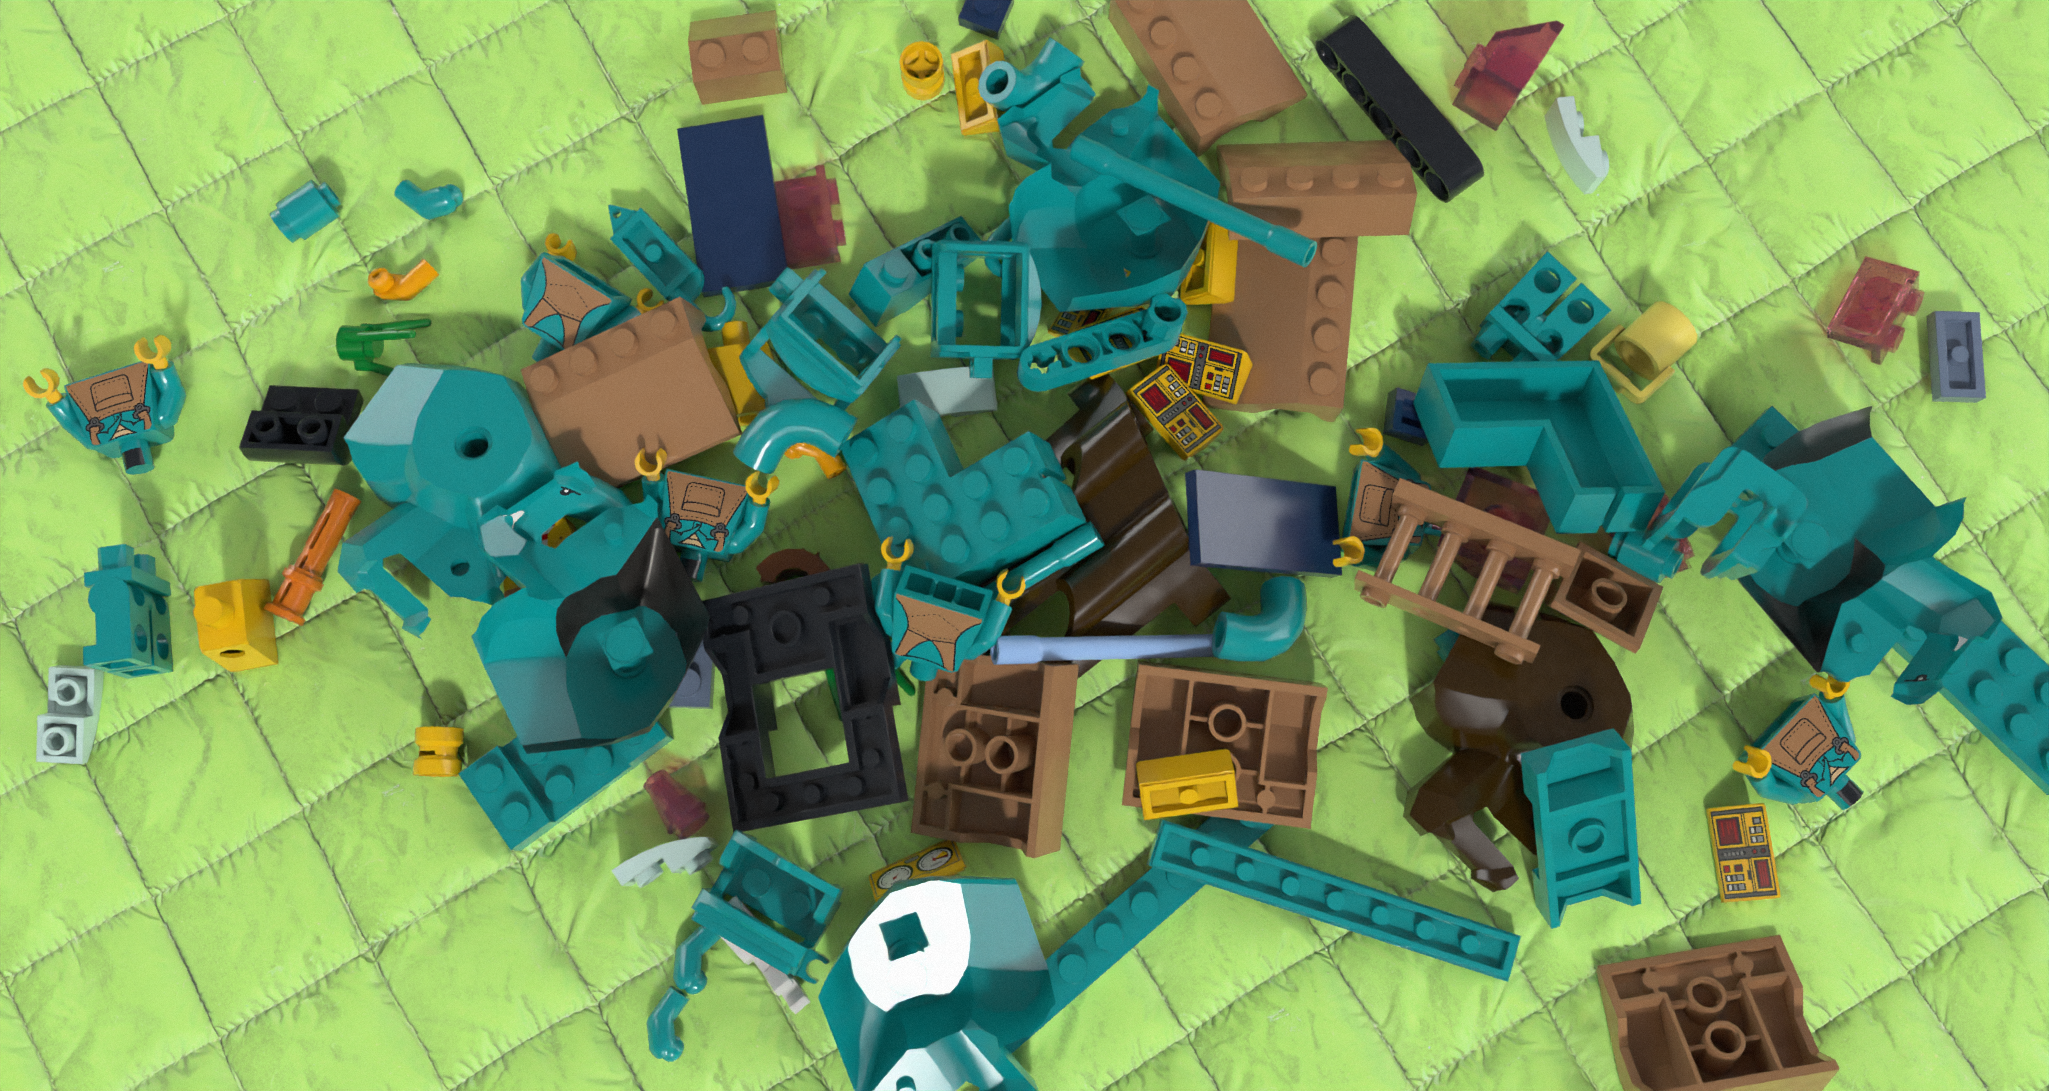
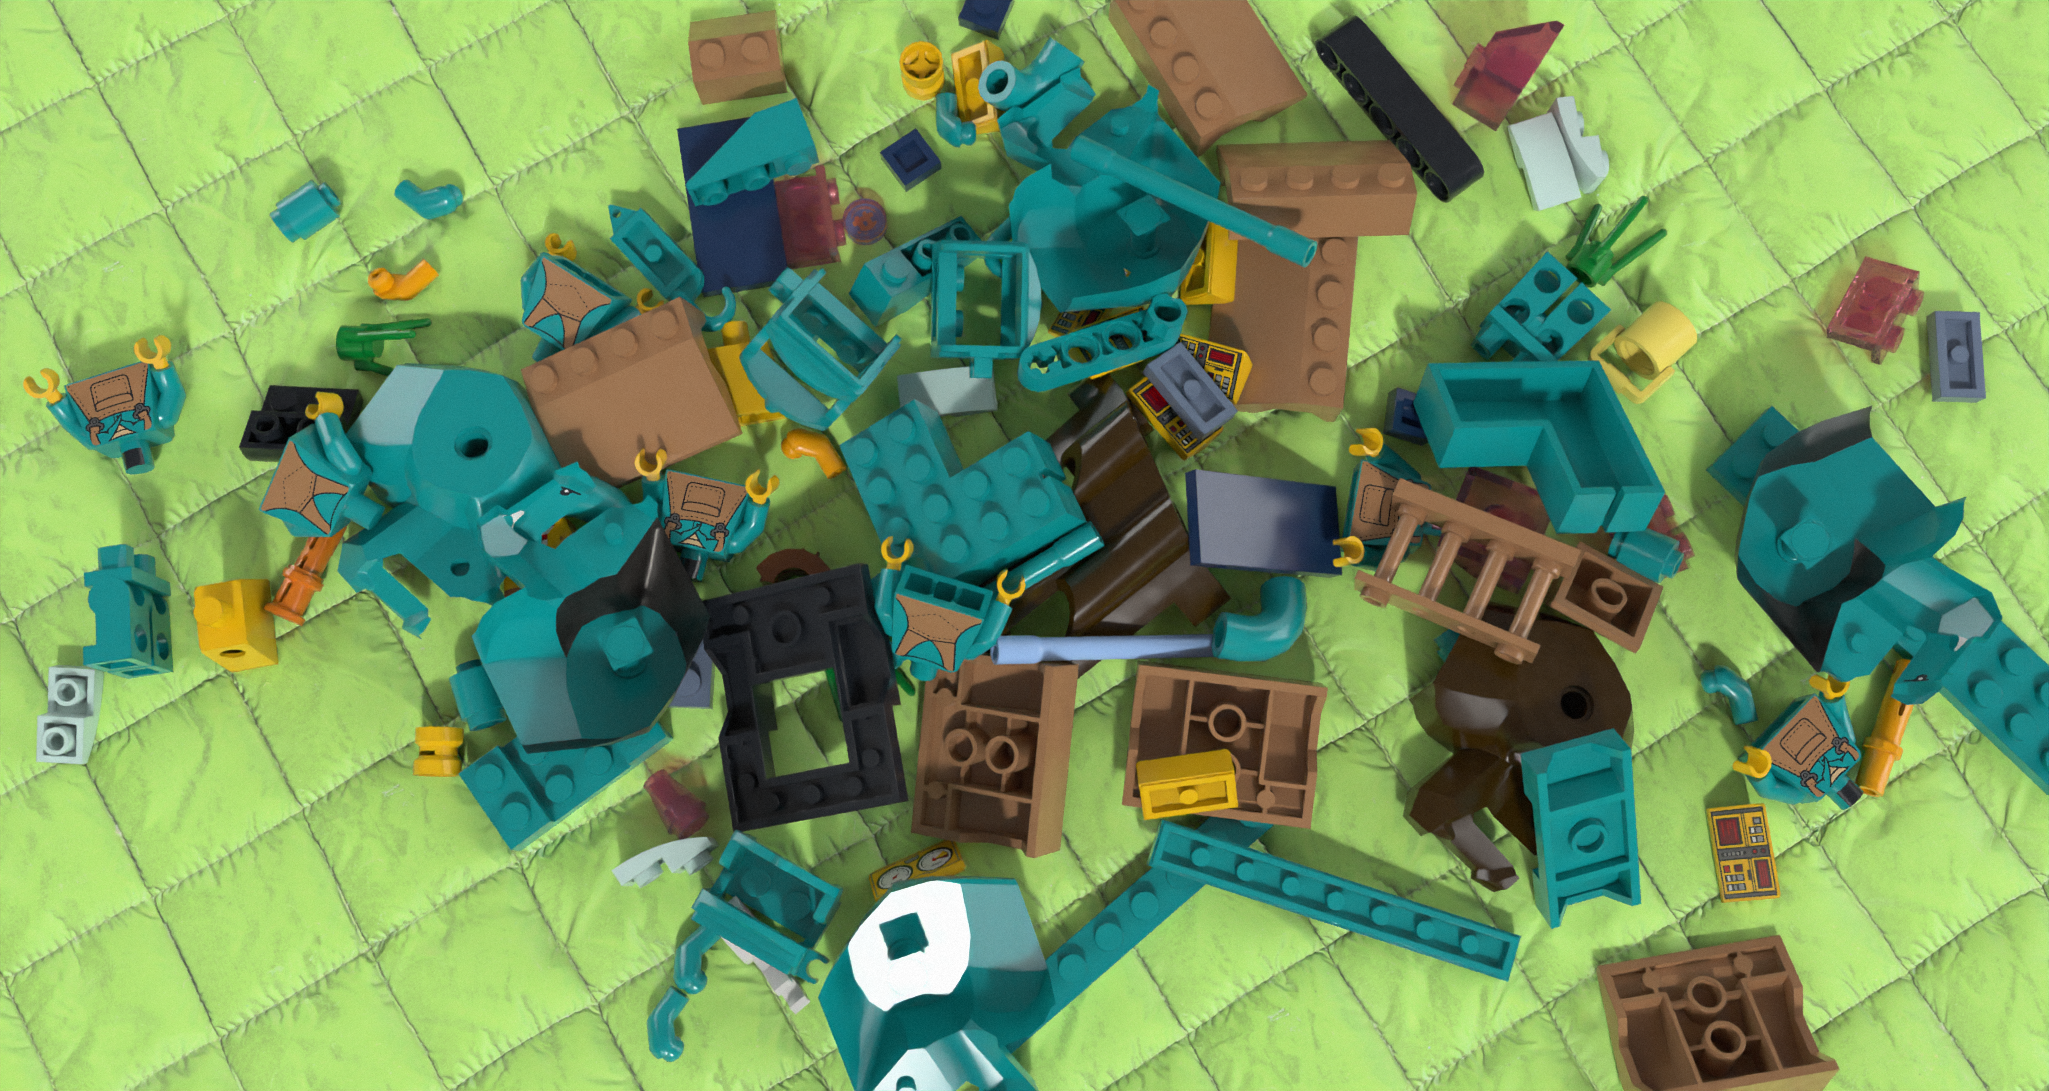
teal cylinder [733,397,858,474] -> none
teal animal [1640,447,1808,580] -> none
none -> teal torso [259,392,385,537]
none -> teal brick [449,659,507,731]
none -> teal slope [686,98,819,207]
none -> clear pink tile [843,198,888,245]
none -> dark blue plate [880,128,942,192]
none -> teal arm [936,92,976,148]
none -> sand blue plate [1143,342,1238,441]
none -> light aqua slope [1507,112,1581,211]
none -> green plant [1565,196,1667,288]
none -> teal arm [1700,665,1759,725]
none -> light orange pin [1855,659,1914,797]

